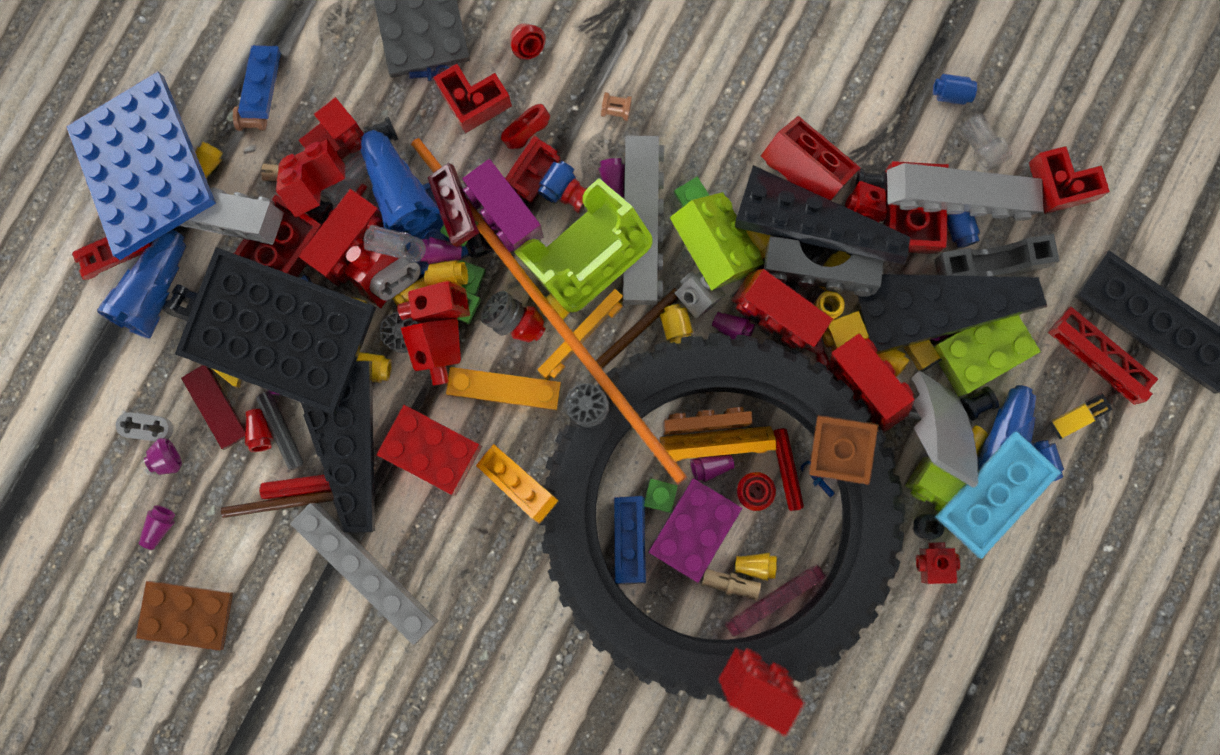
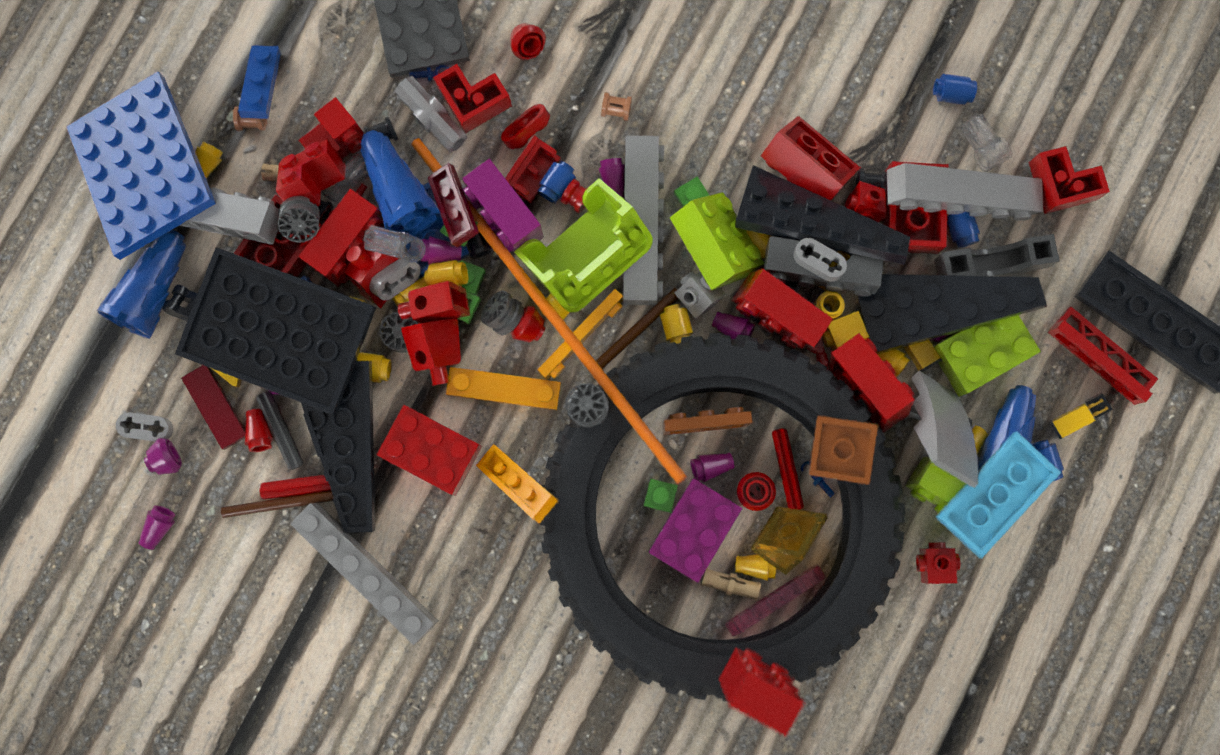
red plate [72,237,153,280] -> none
dark orange plate [136,581,233,651] -> none
blue plate [614,496,646,585] -> none
light orange plate [659,426,776,462] -> none
black bush [912,514,945,540] -> none
black bush [961,386,999,421] -> none
none -> dark grey wheel [278,196,320,242]
none -> light grey piece [395,76,467,153]
none -> clear yellow slope [751,506,828,575]
none -> light grey beam [793,238,847,282]

